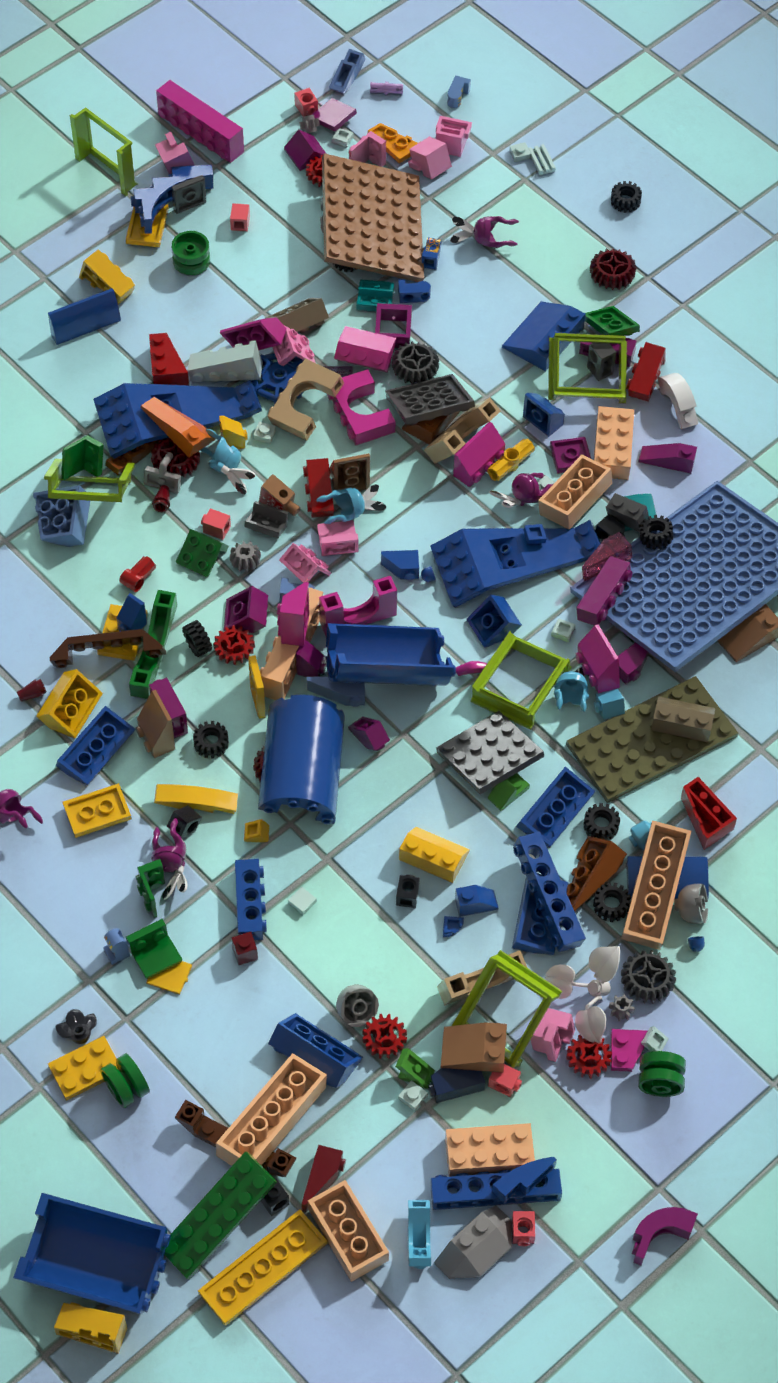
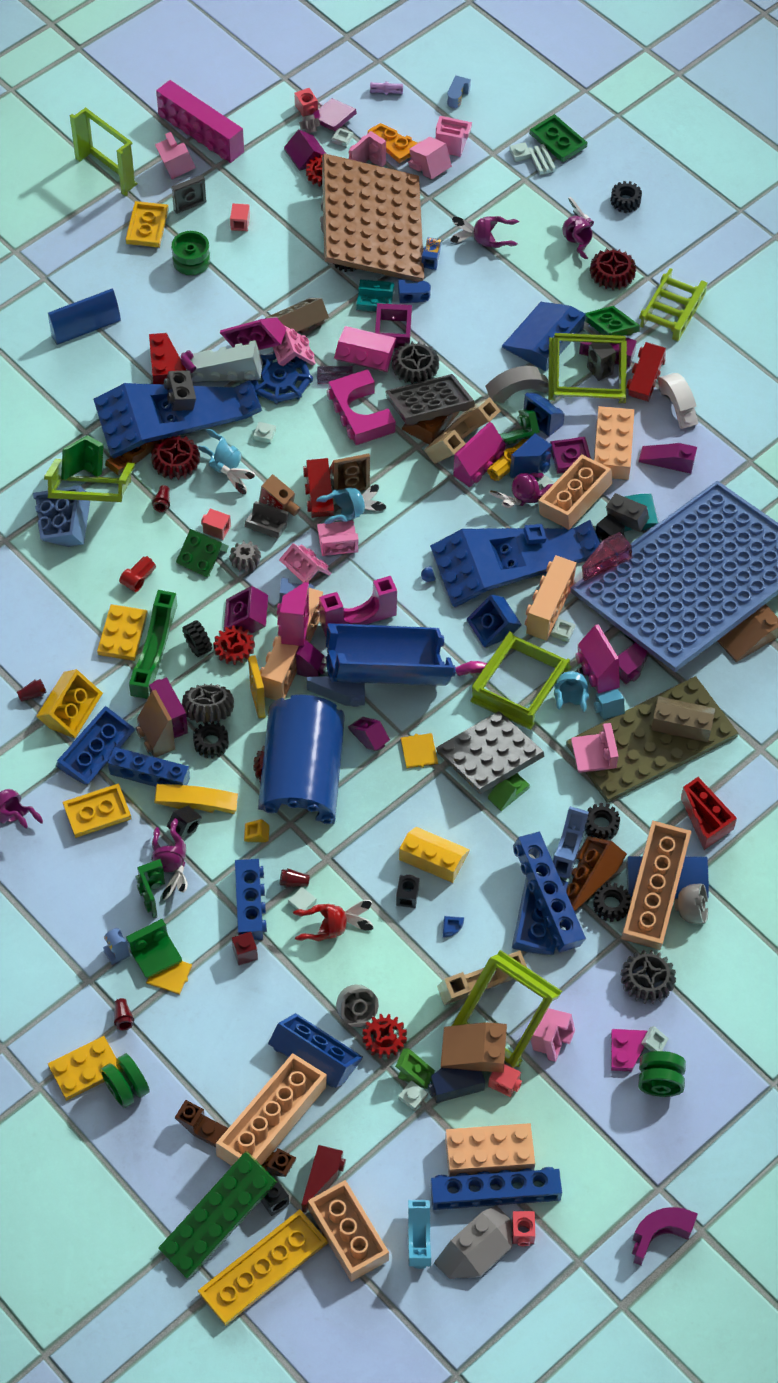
blue cylinder [13,1193,171,1314] -> none
reddish brown slope [49,629,166,668] -> none
yellow wedge [54,1302,128,1354] -> none
black plate [55,1009,97,1044] -> none
yellow wedge [79,249,135,305] -> none
blue slope [116,593,147,631] -> none
arch [131,165,214,234] -> none
orange wedge [140,397,215,457] -> none
light grey plate [144,452,181,494] -> none
yellow slope [219,415,248,449] -> none
tan arch [268,358,344,441] -> none
medium blue slope [329,49,365,94] -> none
blue slope [381,550,419,580] -> none
blue slope [455,885,498,917] -> none
blue slope [492,1157,557,1203] -> none
blue slope [516,766,595,848] -> none
white plant [545,946,620,1044] -> none
red gear [566,1035,612,1079] -> none
magenta brick [576,556,633,626] -> none
light grey gear [609,994,635,1021] -> none
medium azure head [629,820,652,850] -> none
black tyre [639,515,673,549] -> none
blue hinge [688,936,705,952] -> none
none -> blue brick [108,747,190,787]
none -> dark red cone [114,998,134,1031]
none -> dark grey brick [164,371,196,411]
none -> magenta arm [181,350,197,373]
none -> dark grey gear [182,683,234,724]
none -> dark red cone [280,868,310,888]
none -> red hair [293,900,374,941]
none -> yellow piece [401,733,438,768]
none -> light grey arch [485,366,548,403]
none -> green bracket [500,409,540,444]
none -> blue slope [510,433,552,478]
none -> light nougat brick [524,555,577,641]
none -> green plate [529,114,588,163]
none -> medium blue arch [553,806,589,879]
none -> magenta hair [562,197,594,259]
none -> bright pink bracket [571,723,619,773]
none -> lime fence [639,268,708,341]

